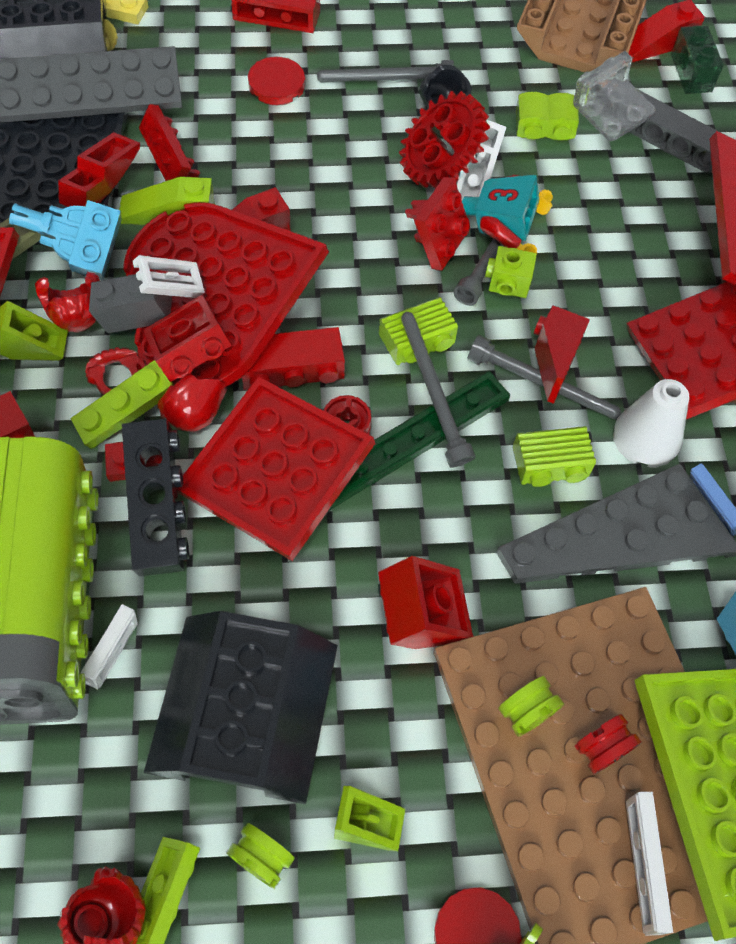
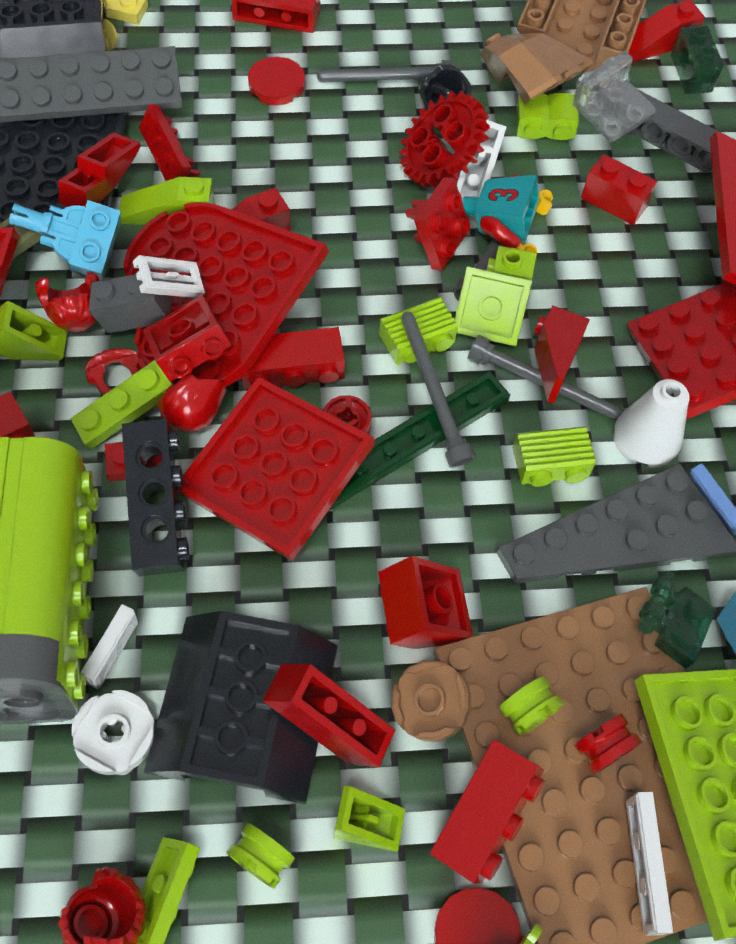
none -> white plate [72,690,156,776]
none -> red brick [263,664,395,767]
none -> medium nougat tile [391,661,471,742]
none -> red brick [430,739,545,884]
none -> lime tile [455,267,532,347]
none -> medium nougat brick [480,33,593,104]
none -> red brick [581,154,658,226]
none -> clear green plate [638,571,716,669]

